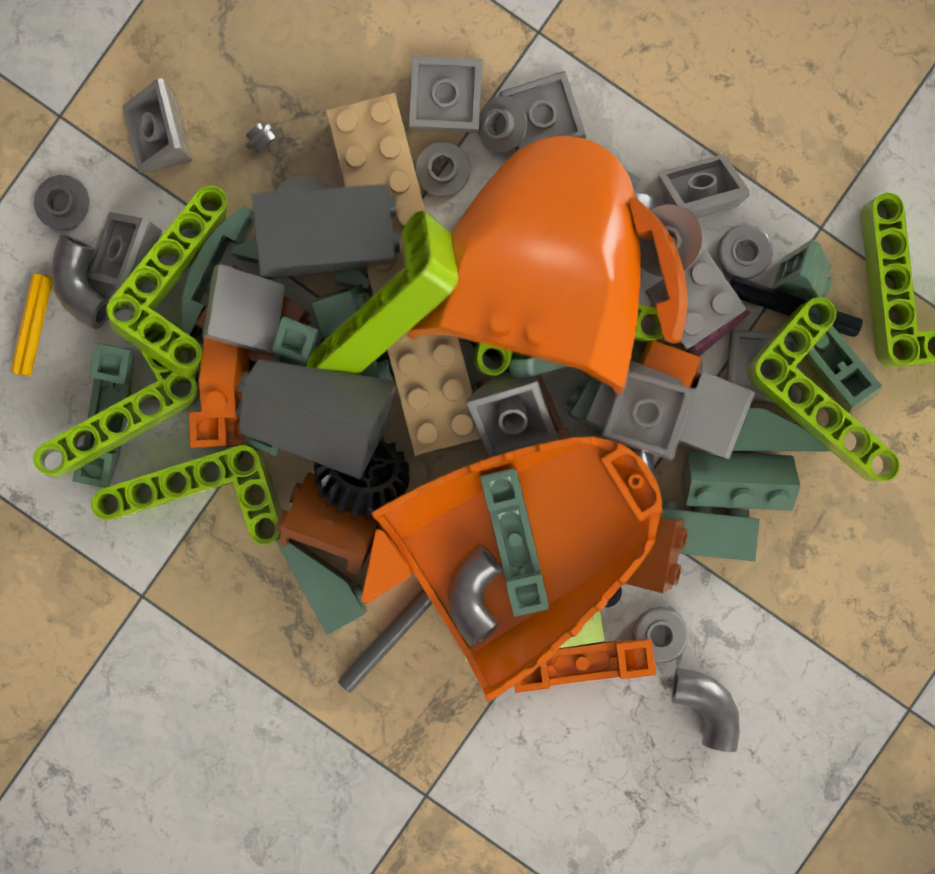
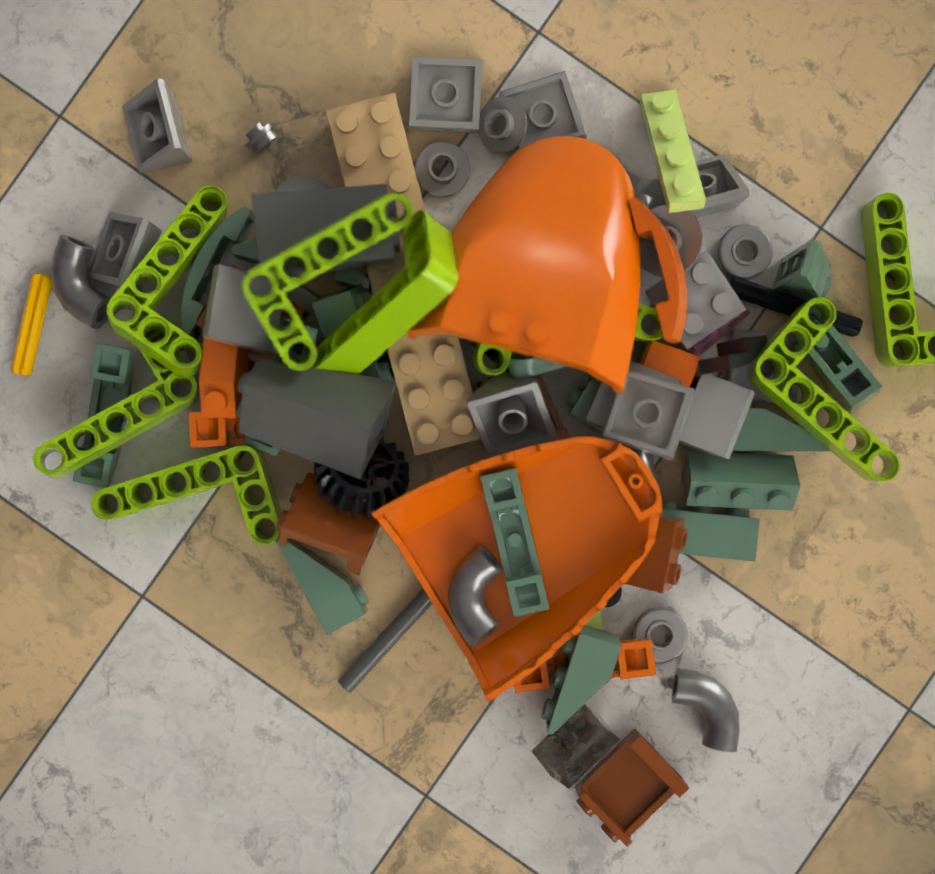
flat silver piece [34,175,89,230] -> none
orange slope [361,526,413,603] -> none
none -> lime beam [243,193,413,371]
none -> clear smoke brick [531,704,620,789]
none -> sand green slope [541,625,621,735]
none -> dark orange panel [575,729,689,847]
none -> yellowish green plate [640,89,706,213]
none -> black slope [698,335,767,375]

